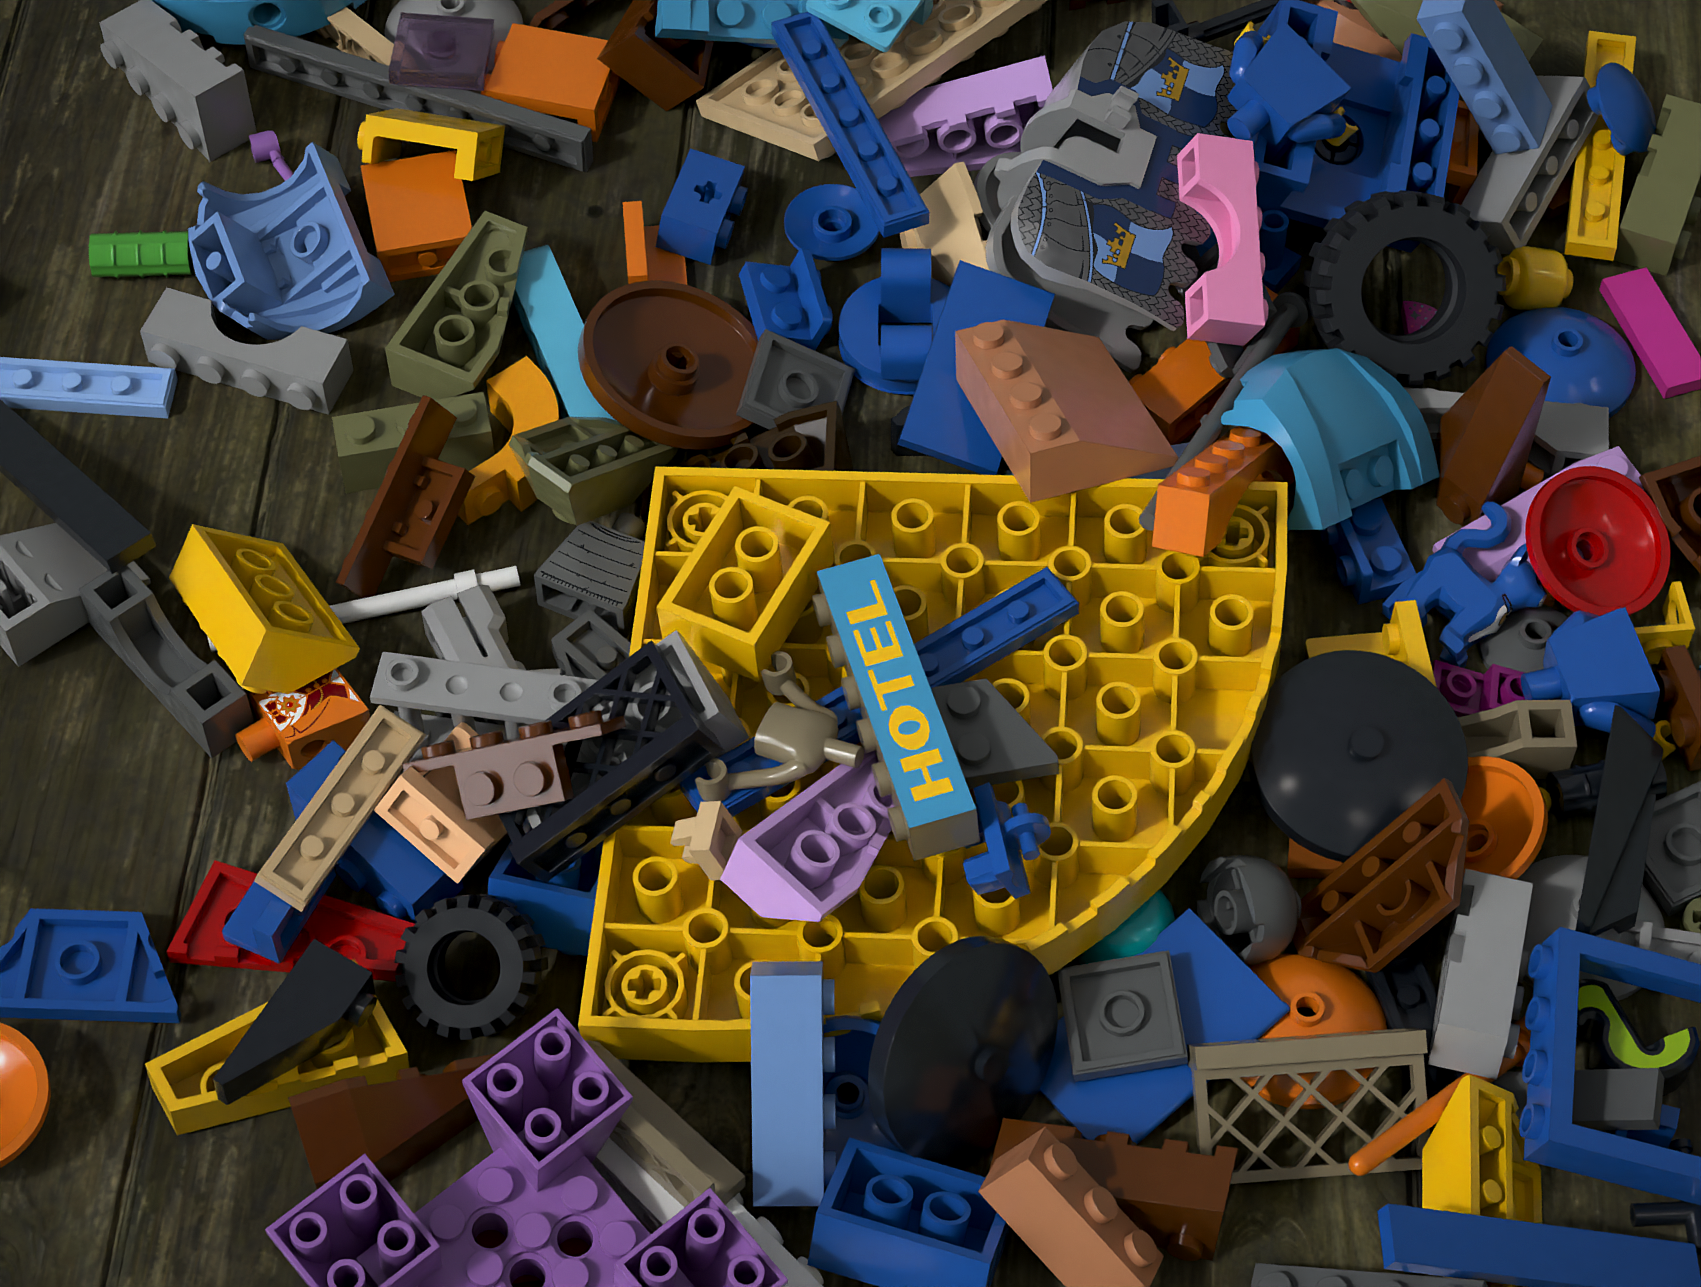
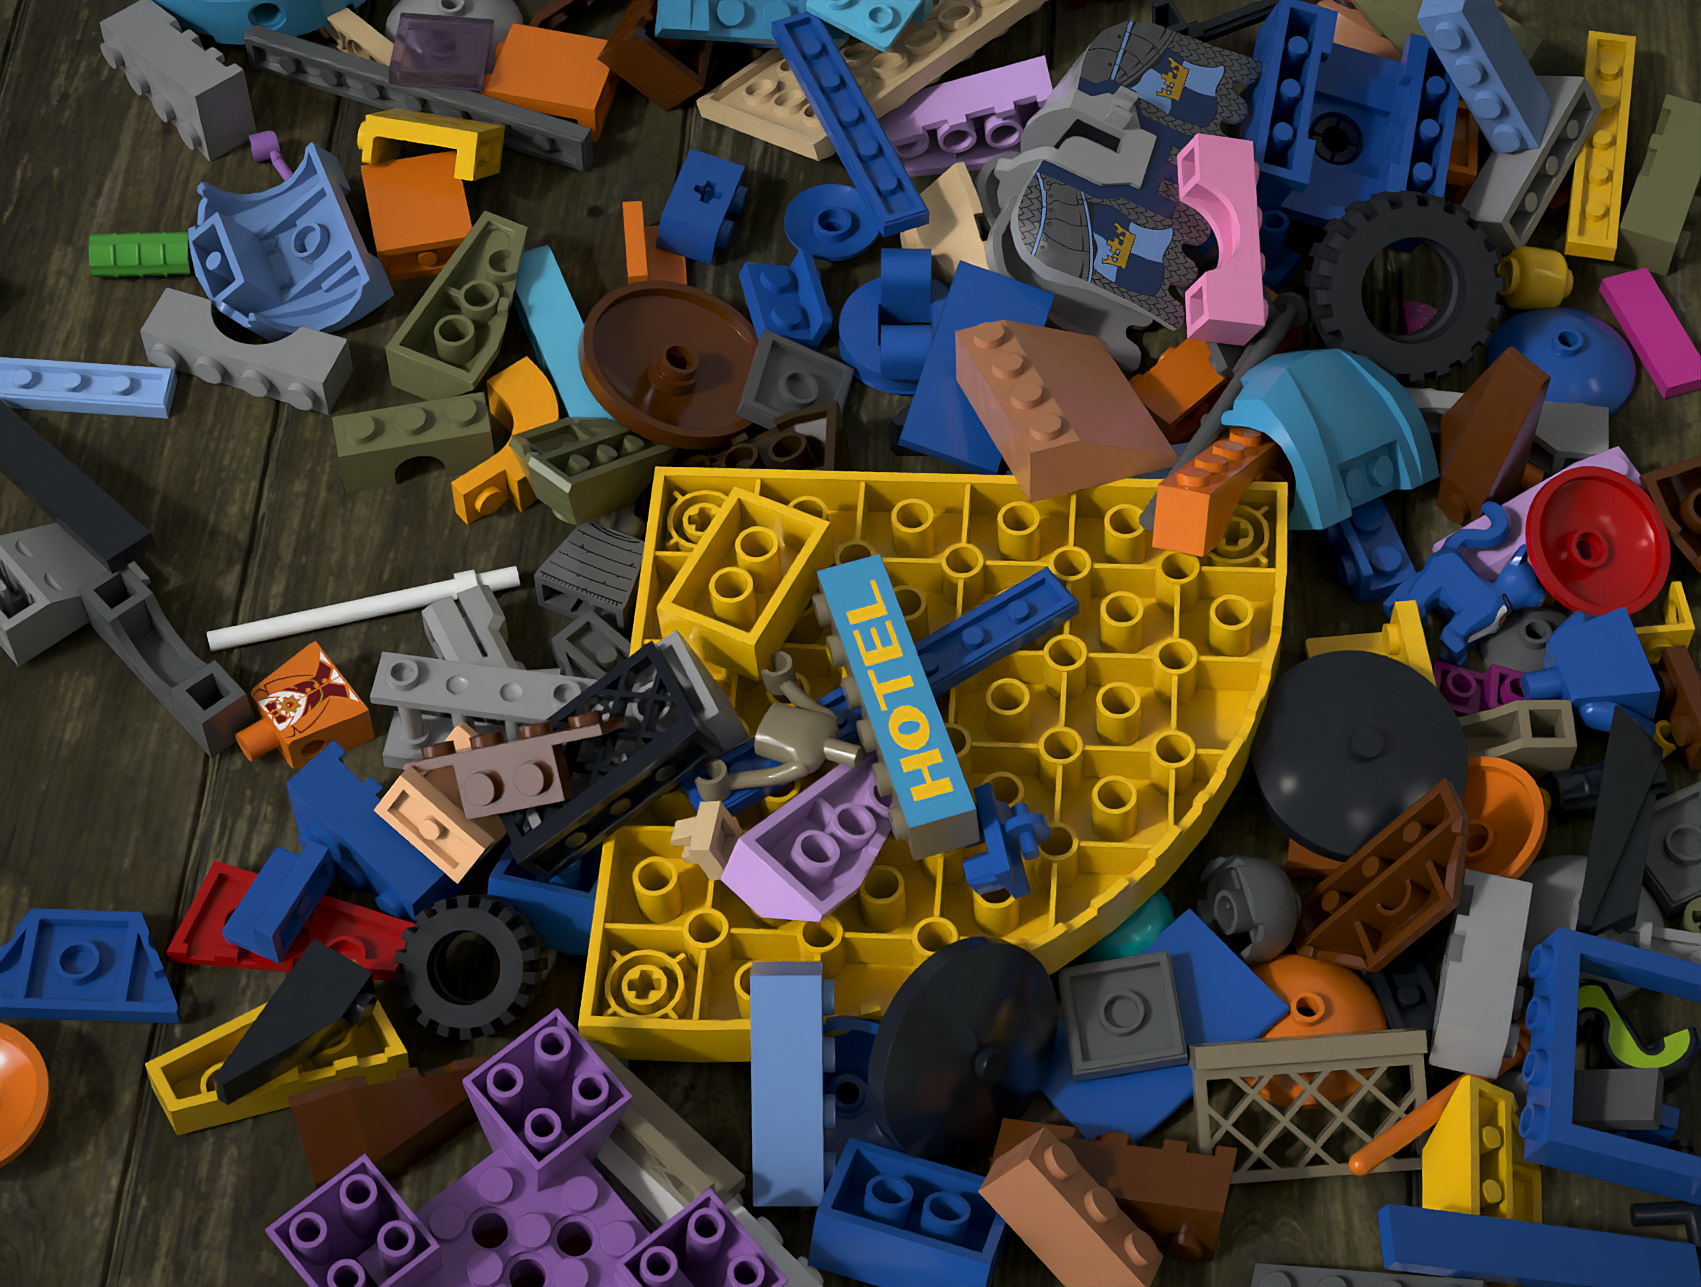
yellow slope [169,524,360,694] -> none
tan tile [254,705,426,912] -> none
reddish brown bracket [336,395,475,599] -> none
dark grey wing [932,678,1059,789] -> none
blue torso [1227,21,1358,146] -> none
blue dish [1587,63,1656,156] -> none

